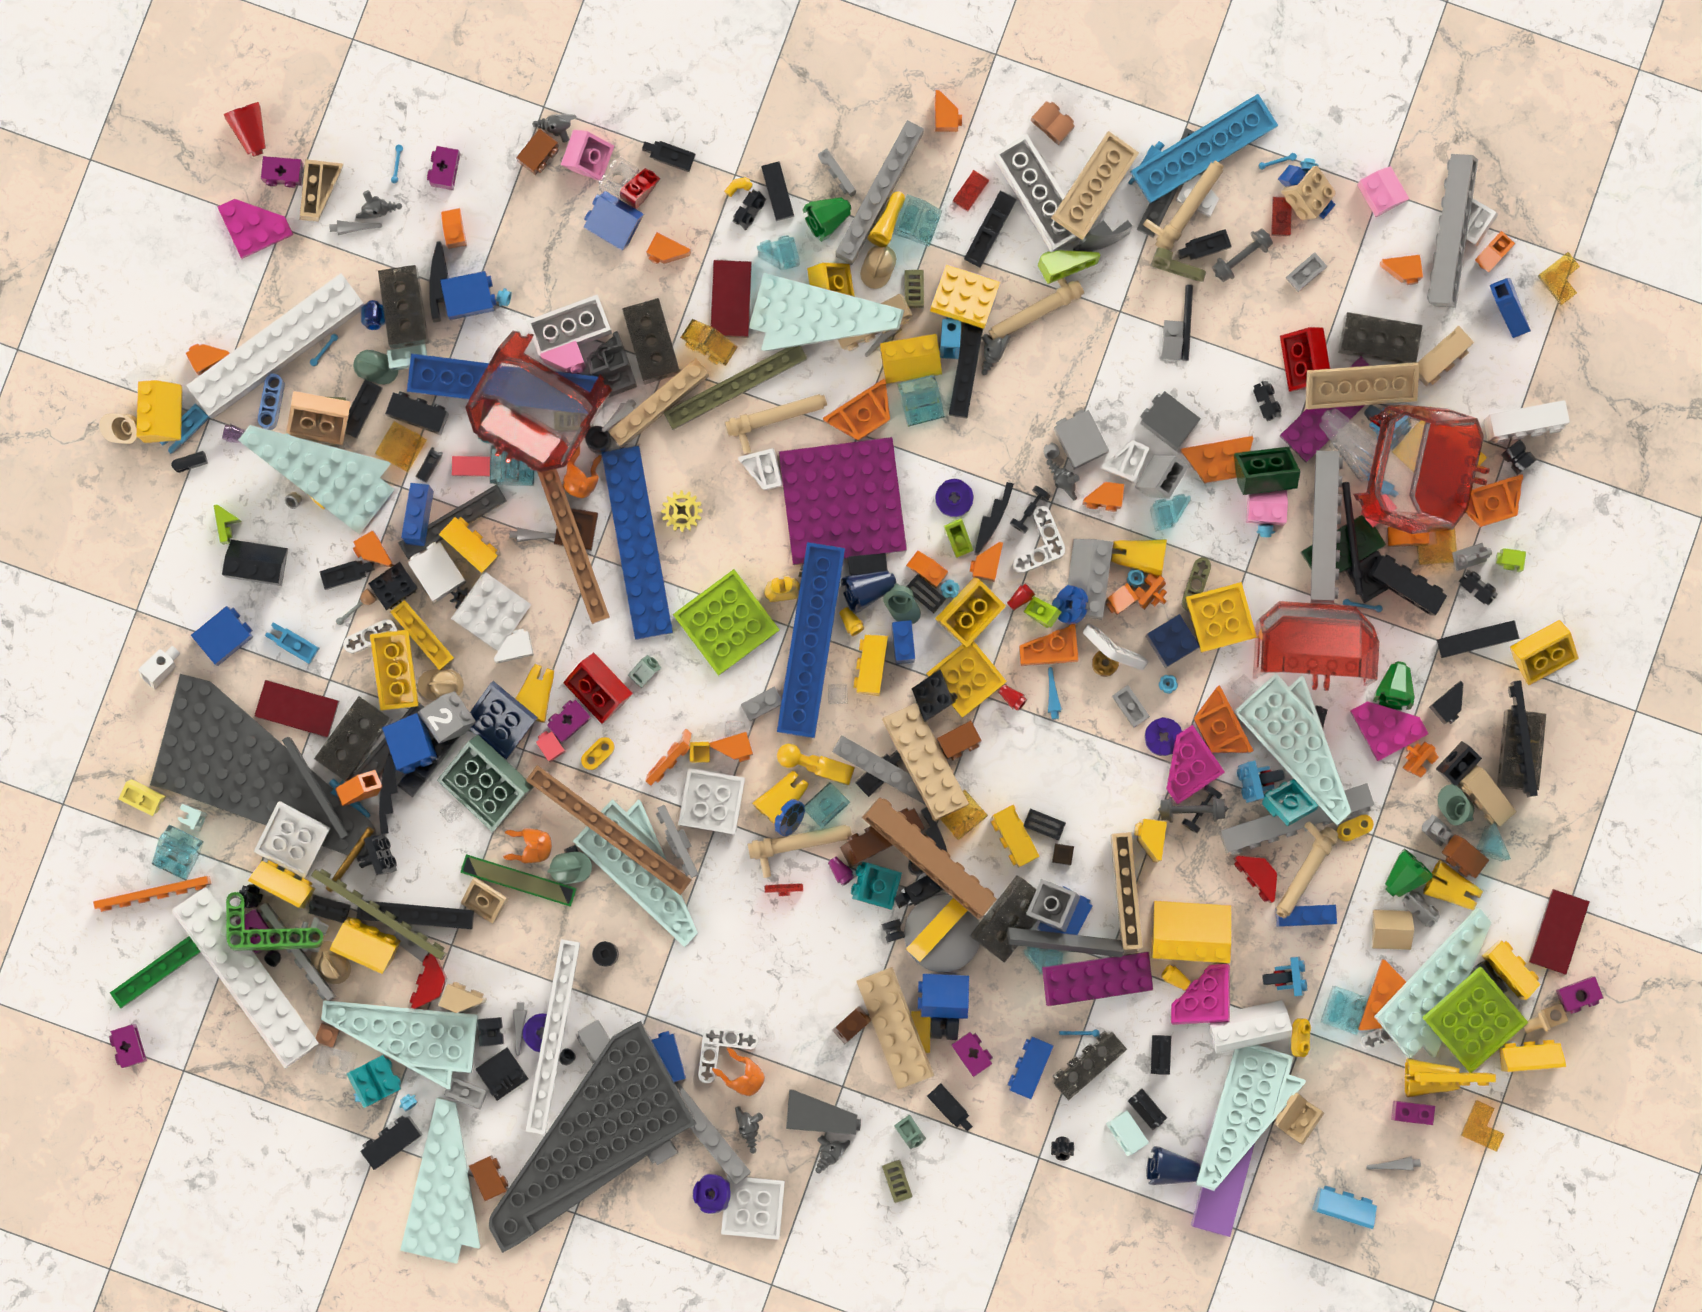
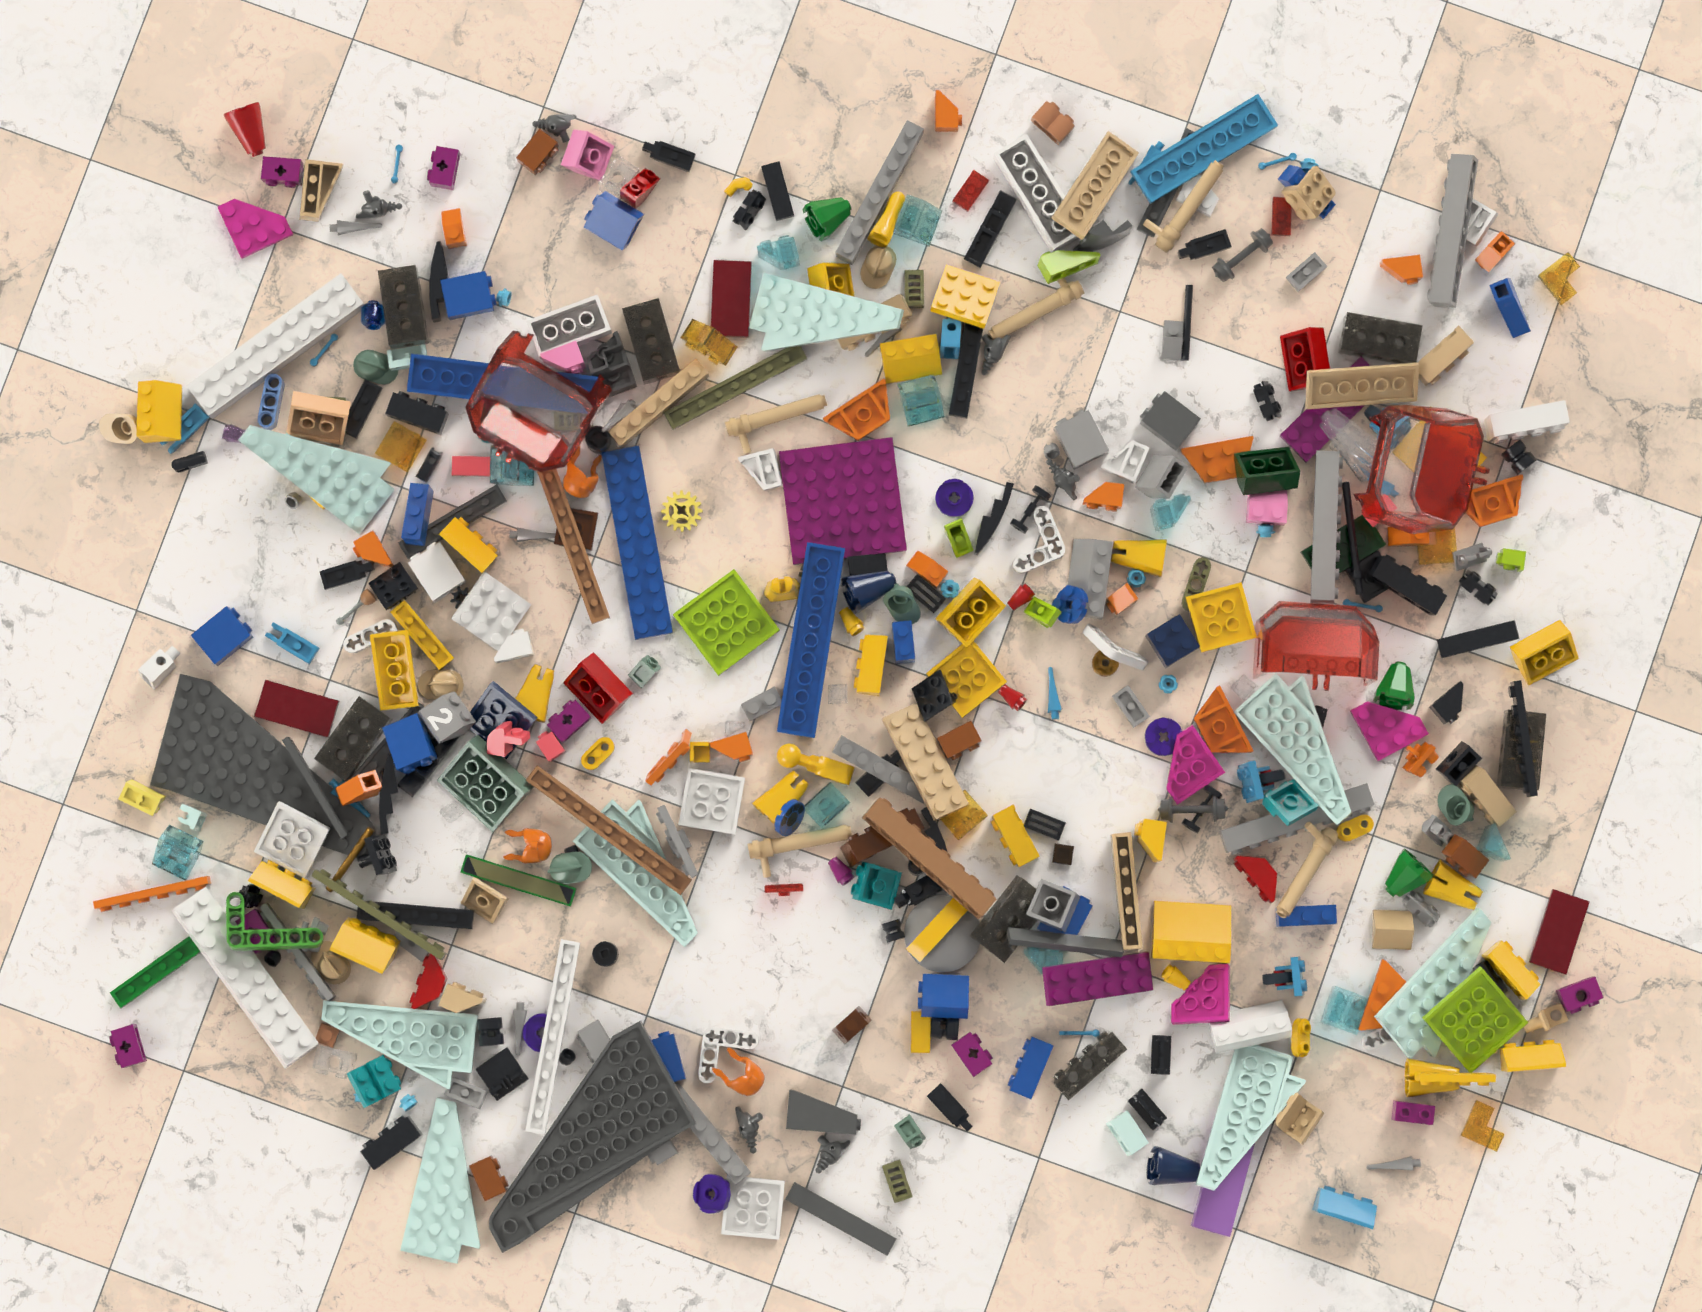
orange slope [186,344,230,376] -> none
lime slope [213,504,242,545] -> none
black slope [222,539,288,586] -> none
black hinge [309,895,351,923] -> none
orange slope [646,232,691,264] -> none
light grey hinge [818,148,856,197] -> none
tan plate [856,967,934,1089] -> none
orange slope [969,542,1003,582] -> none
orange wing [1019,624,1078,666] -> none
black gear [1051,1136,1074,1161] -> none
orange hips [1134,574,1167,610] -> none
olive beam [1151,248,1206,282] -> none
bright pink slope [1357,166,1409,217] -> none
none -> coral brick [487,721,530,757]
none -> dark grey tile [785,1182,897,1256]

